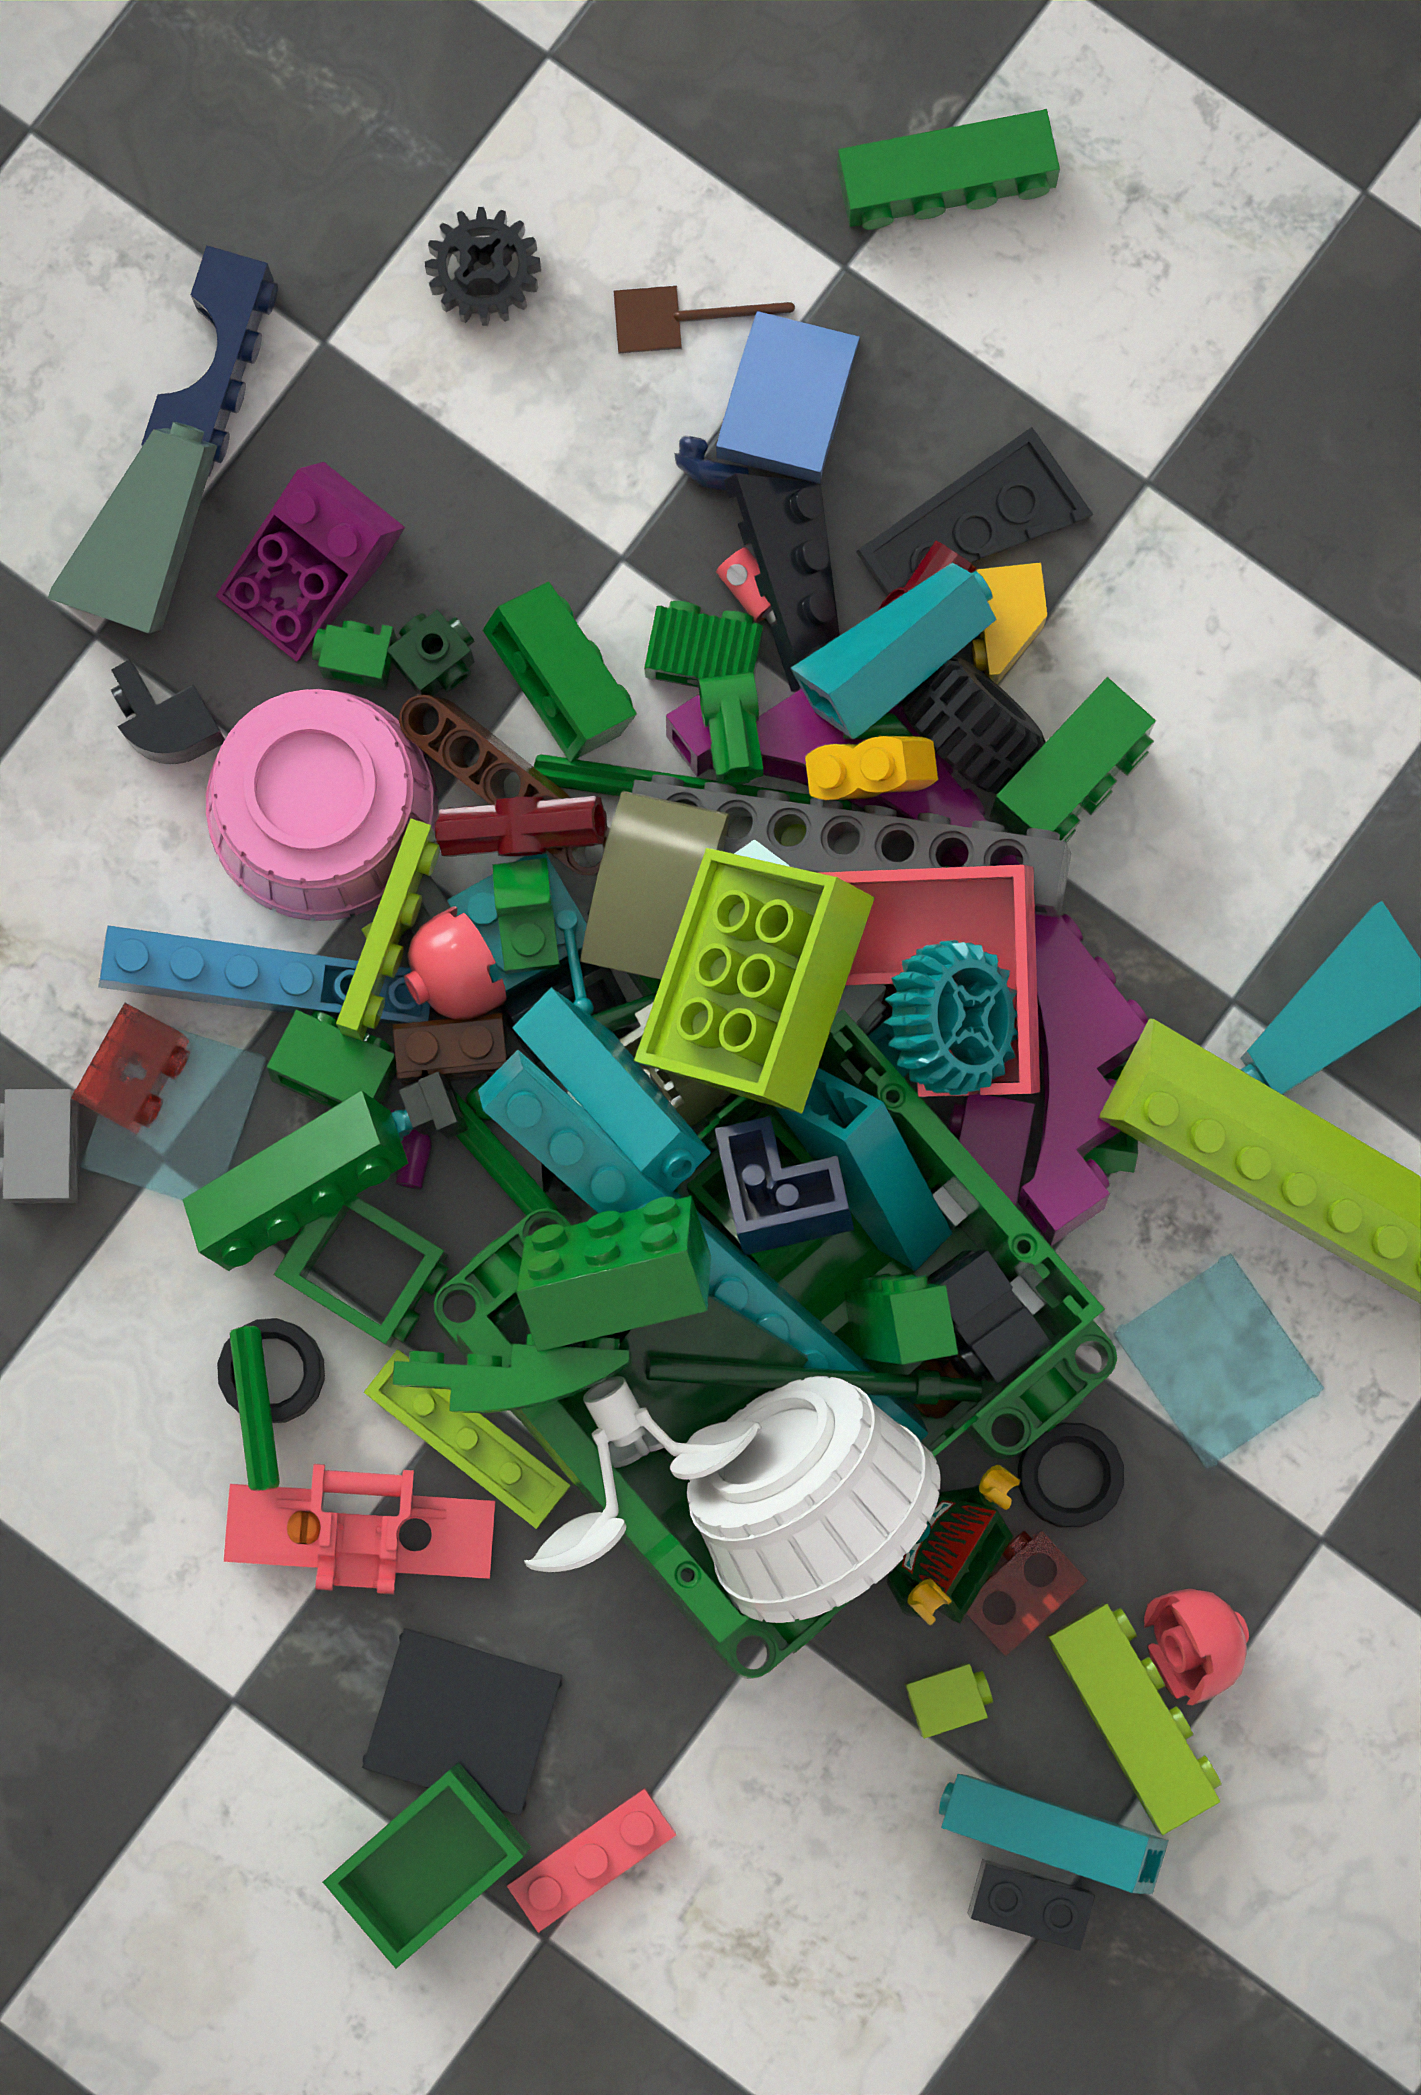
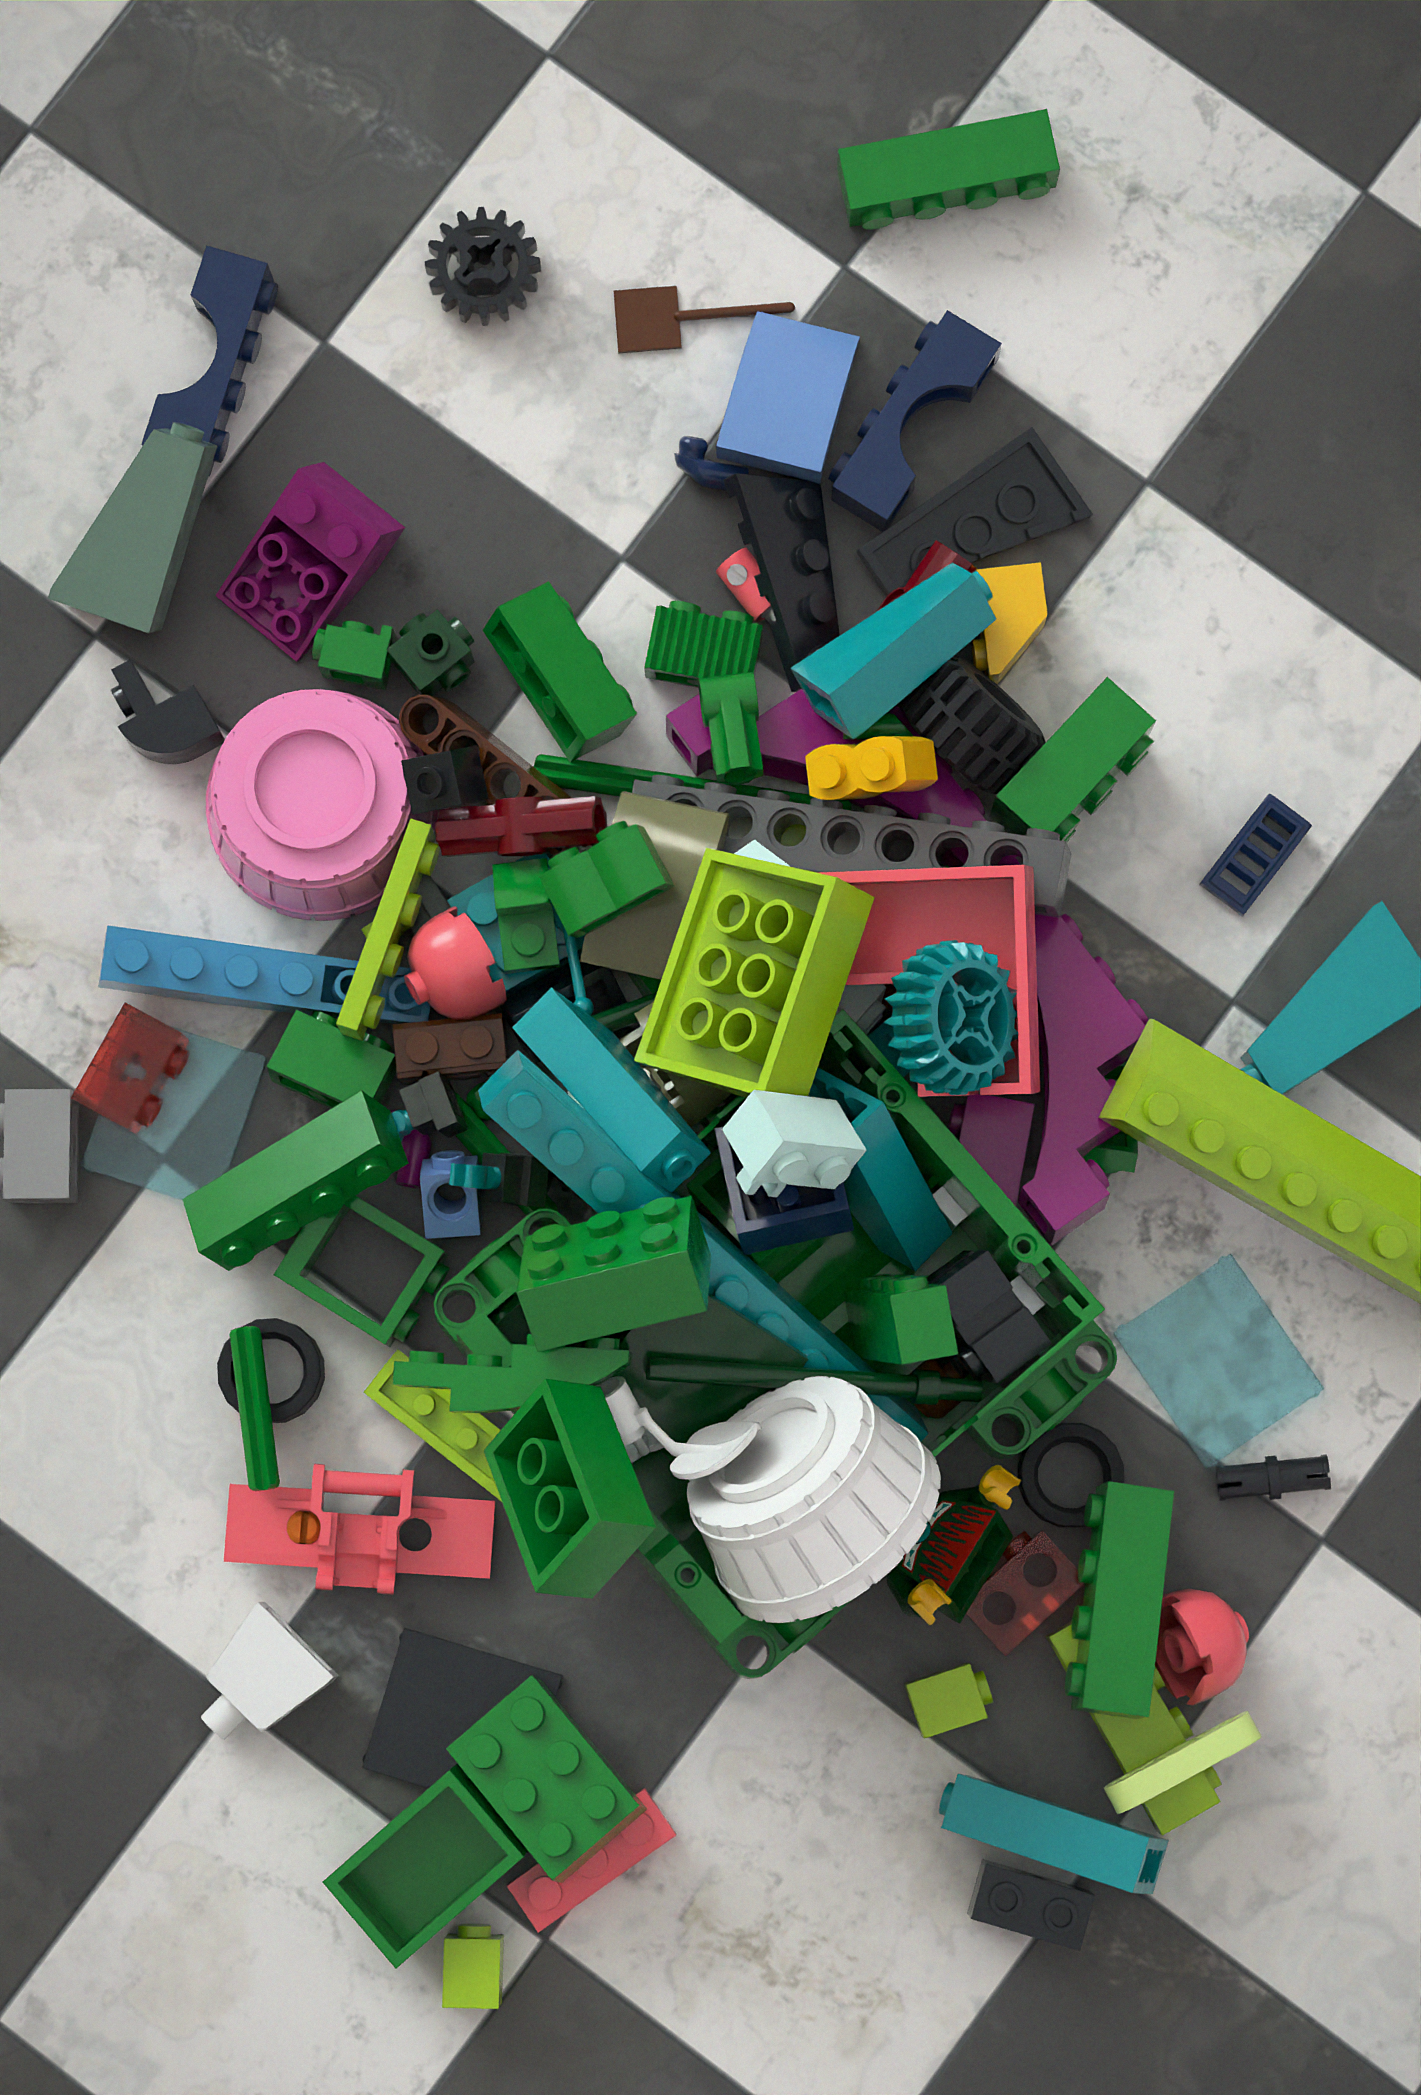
none -> white torso [201,1602,339,1740]
none -> black brick [401,745,489,815]
none -> medium blue brick [420,1150,483,1239]
none -> lime brick [442,1924,504,2009]
none -> green piece [446,1675,647,1883]
none -> pearl dark grey piece [449,1153,549,1207]
none -> green brick [484,1378,656,1599]
none -> green brick [539,821,674,938]
none -> light aqua brick [722,1090,867,1197]
none -> dark blue arch [828,310,1002,532]
none -> green brick [1065,1481,1174,1719]
none -> yellowish green beam [1104,1711,1262,1814]
none -> dark blue slope [1200,794,1312,917]
none -> black pin [1216,1454,1331,1501]

